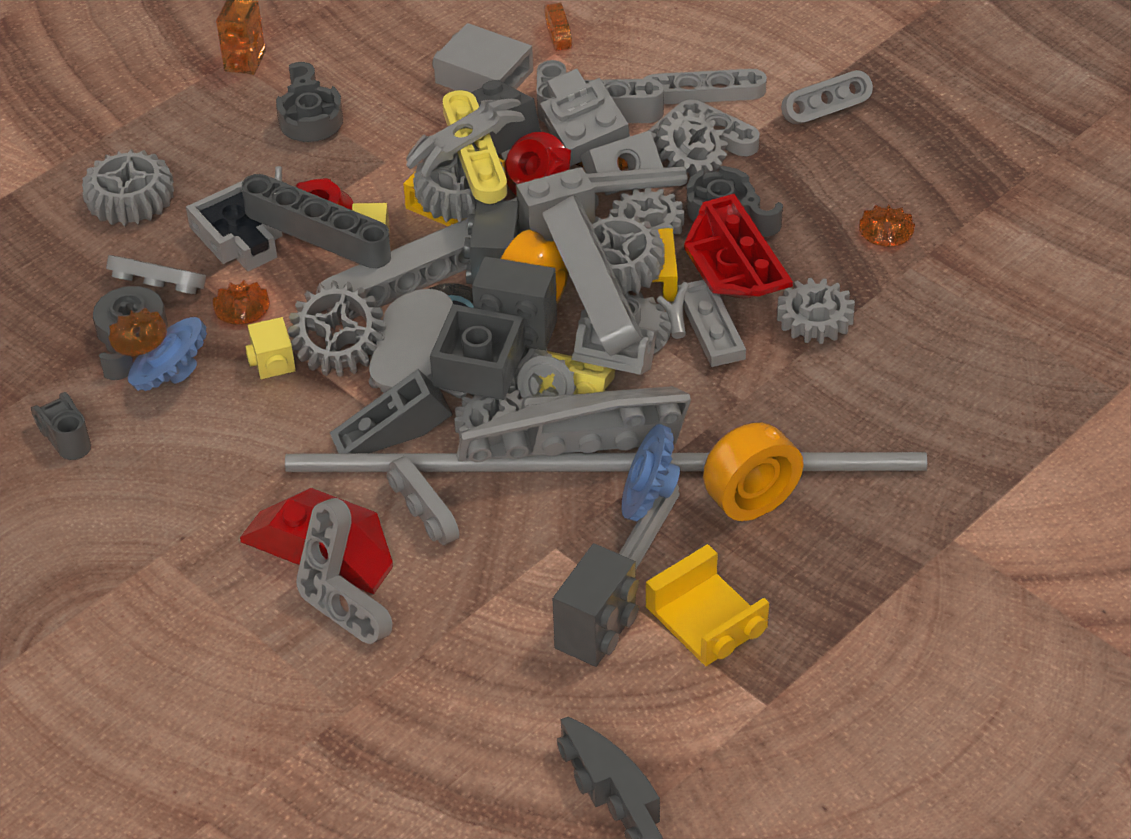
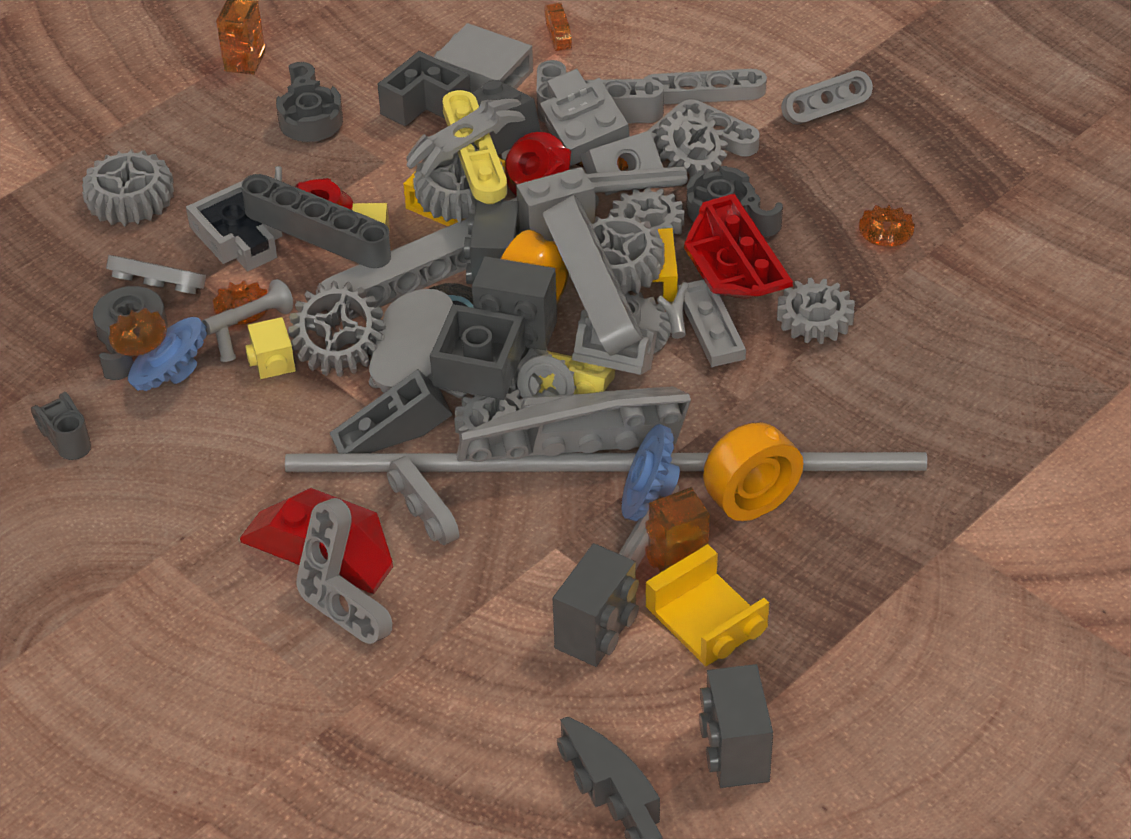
none -> light grey piece [202,279,294,362]
none -> dark grey brick [377,51,471,126]
none -> clear orange brick [645,487,710,572]
none -> dark grey brick [699,664,773,788]

